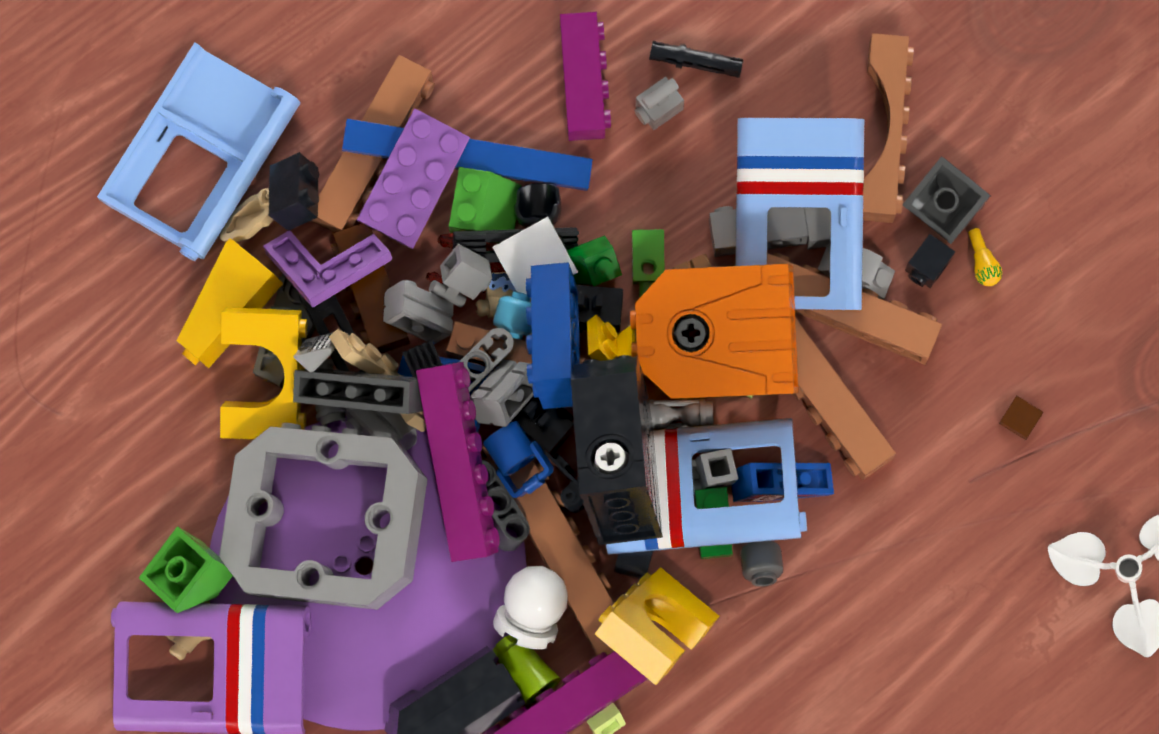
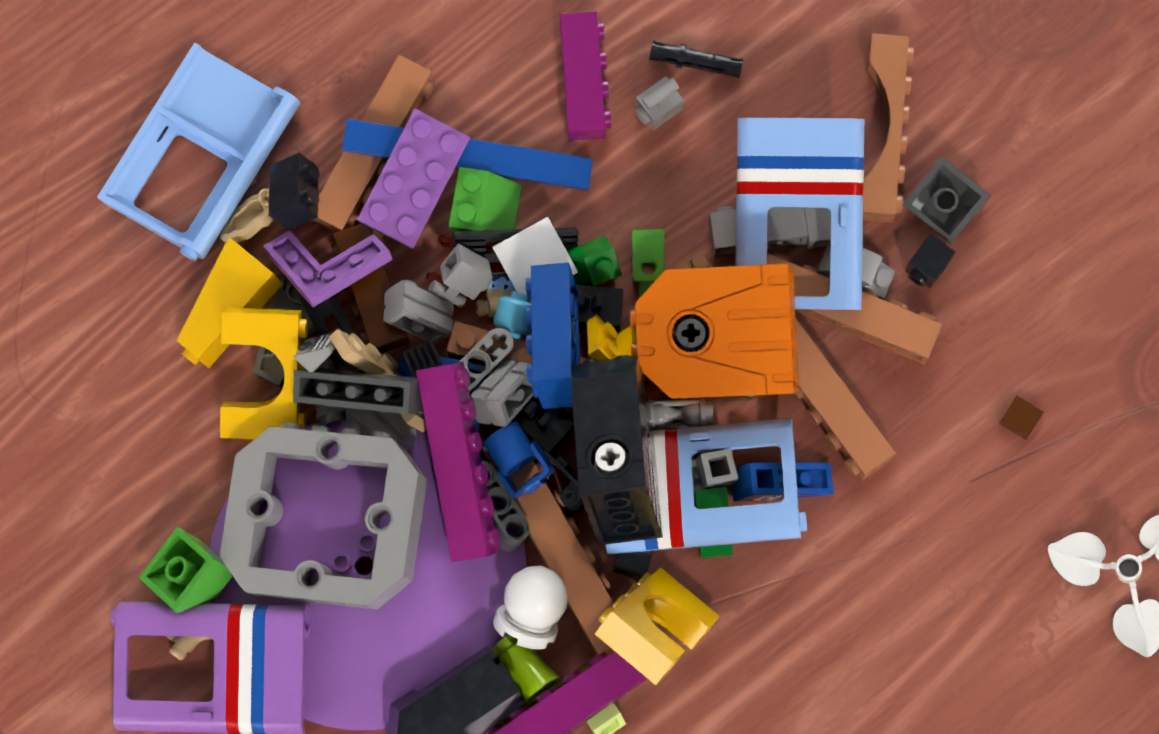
black hair [514,183,561,229] -> none
dark grey head [740,541,784,587] -> none
yellow piece [968,228,1003,286] -> none

